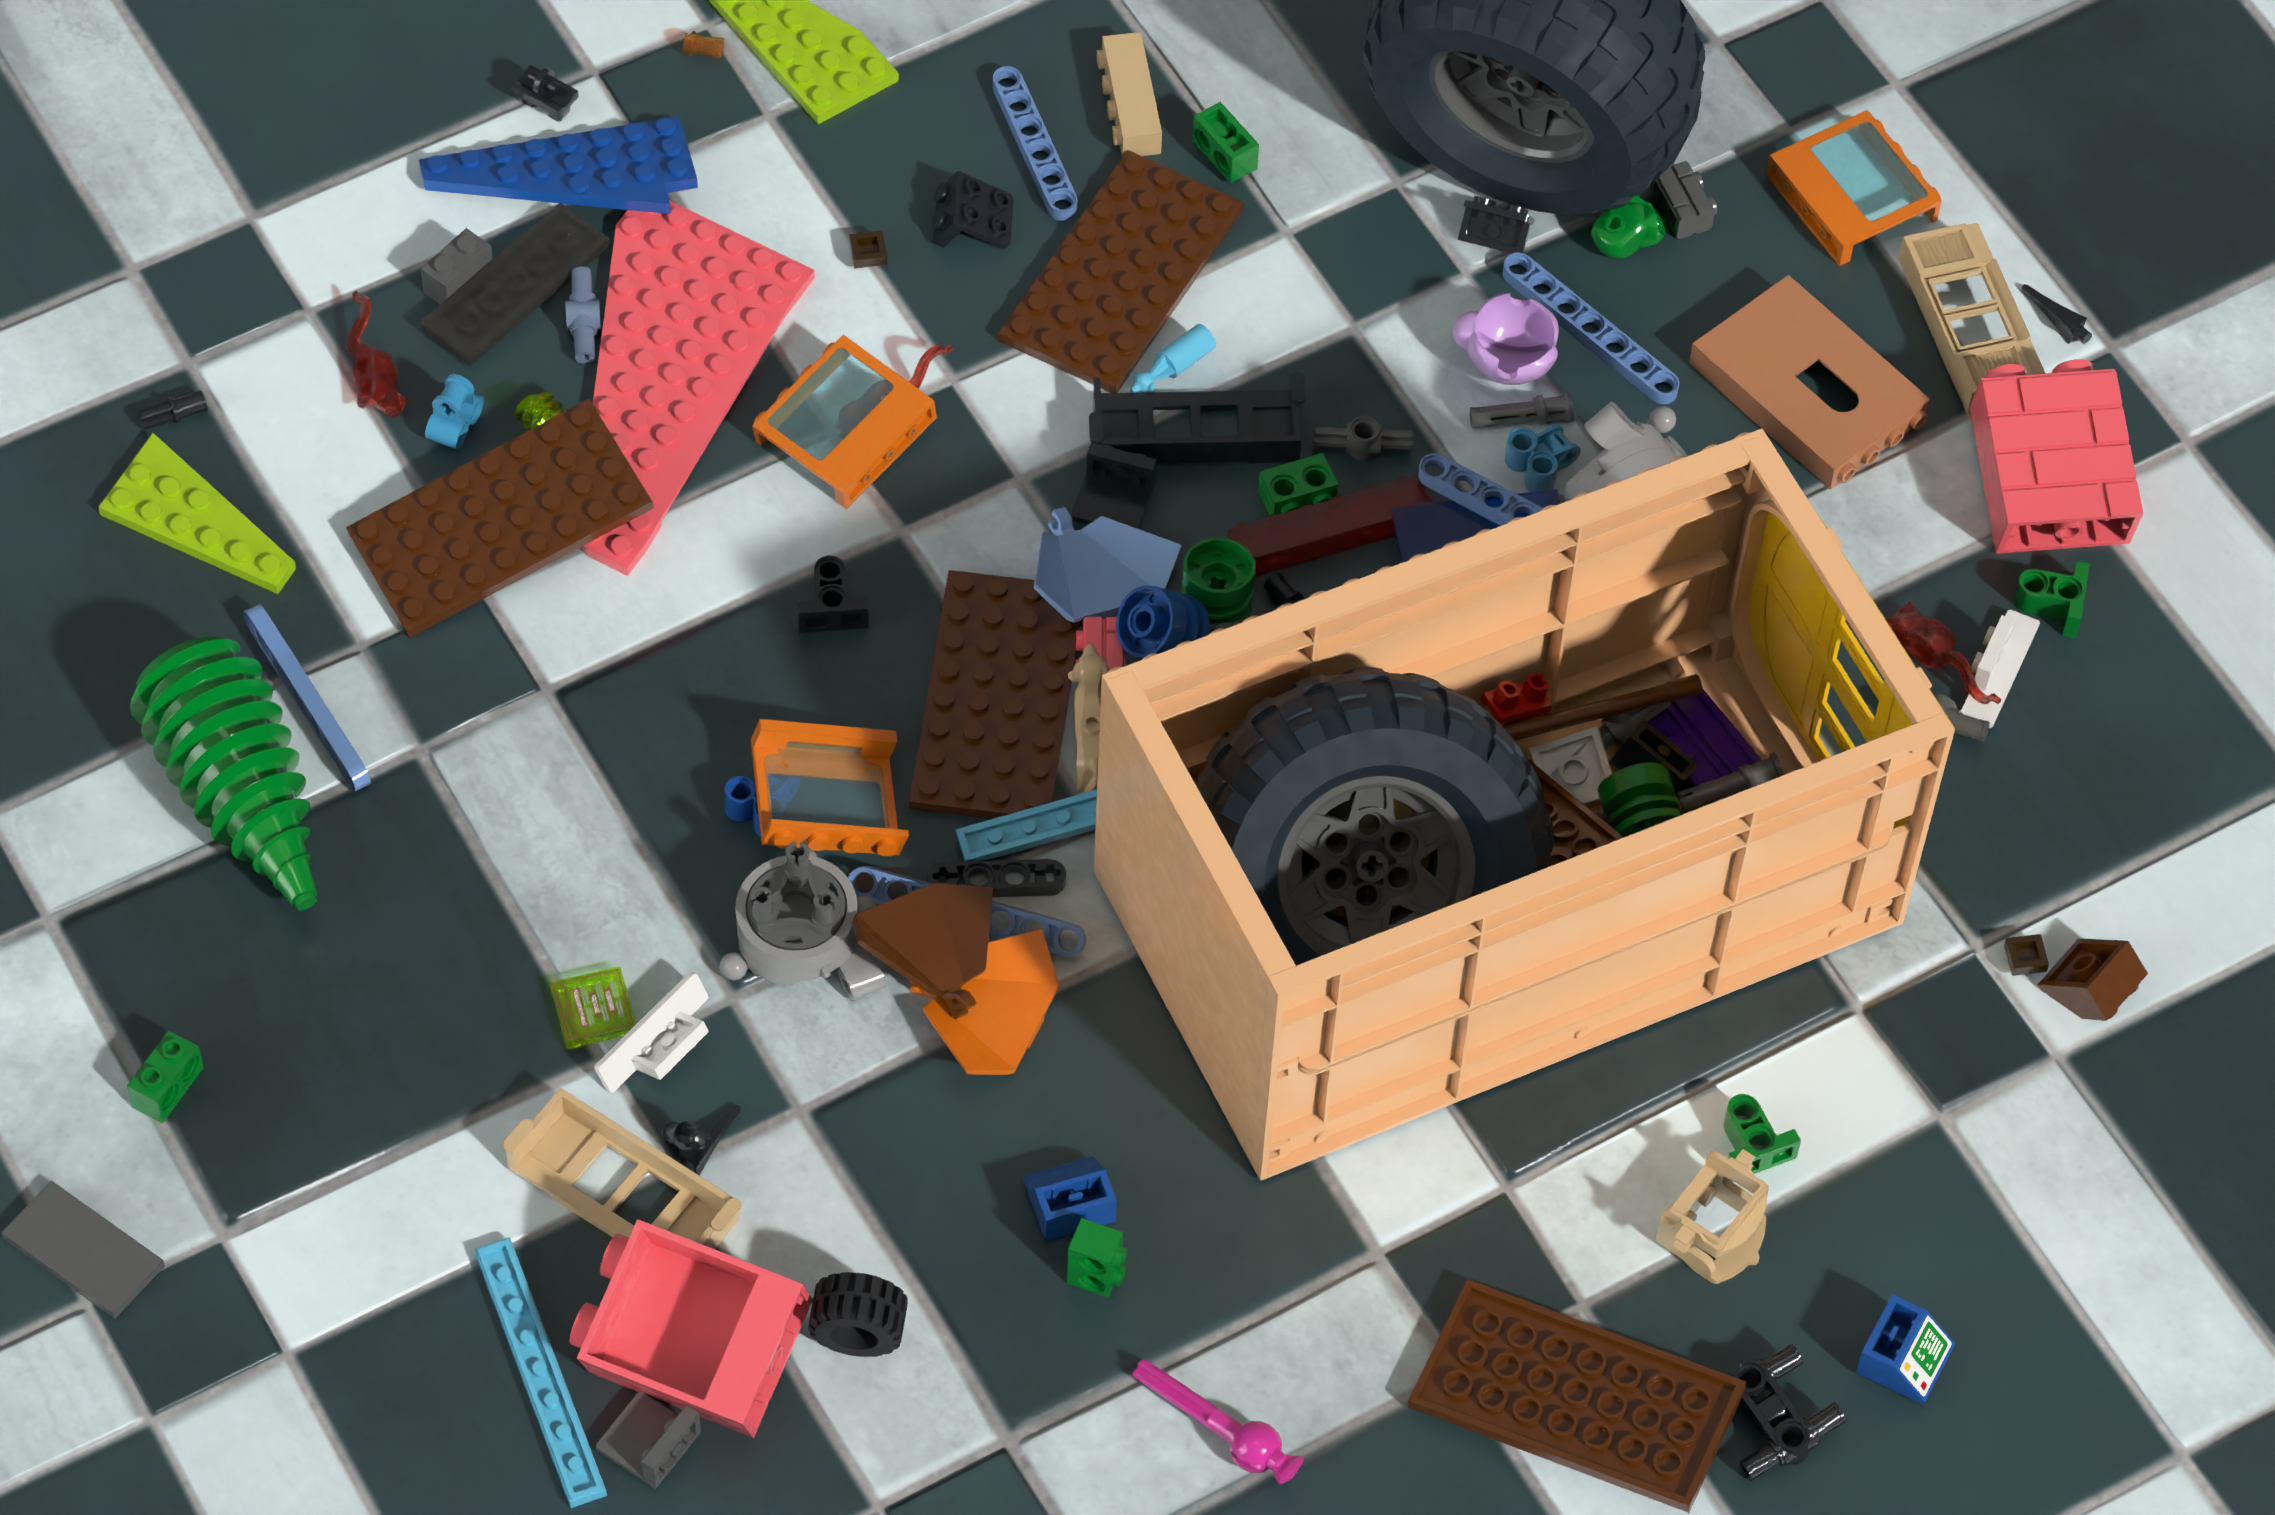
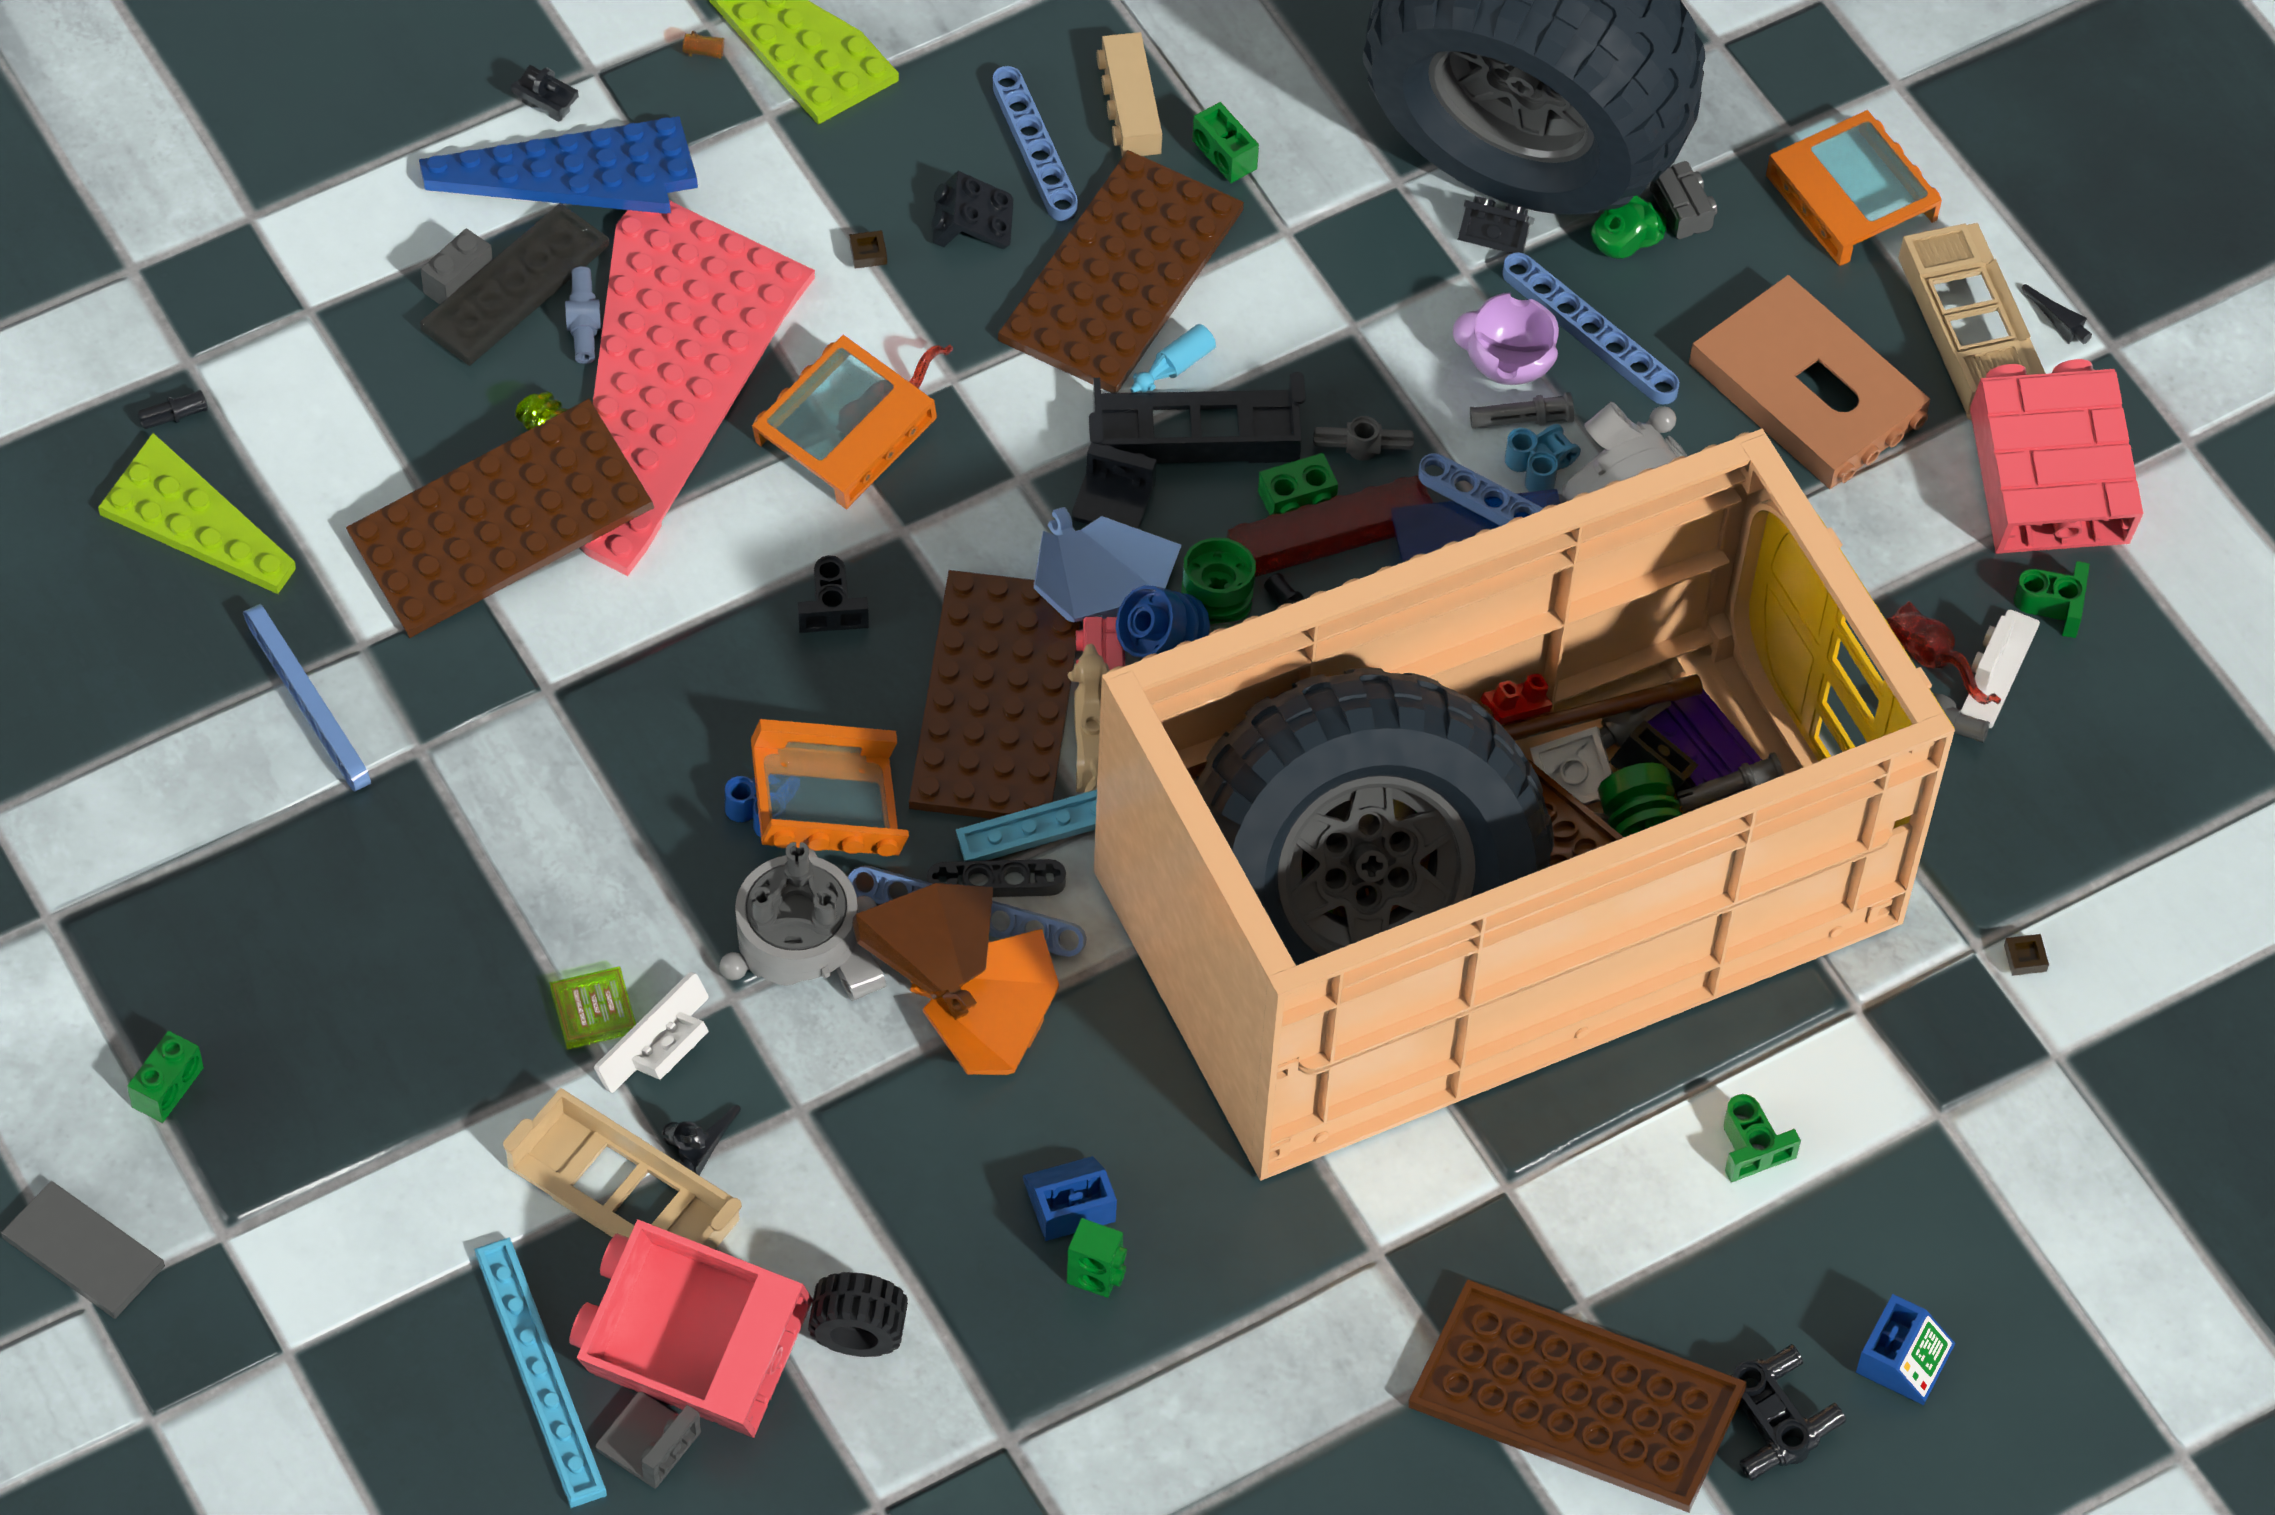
green cone [130,636,317,911] -> none
clear red animal [346,290,407,418] -> none
dark azure piece [425,374,484,450] -> none
dark pink piece [1133,1359,1304,1485] -> none
tan animal [1655,1149,1769,1284] -> none
reddish brown slope [2037,938,2148,1021] -> none

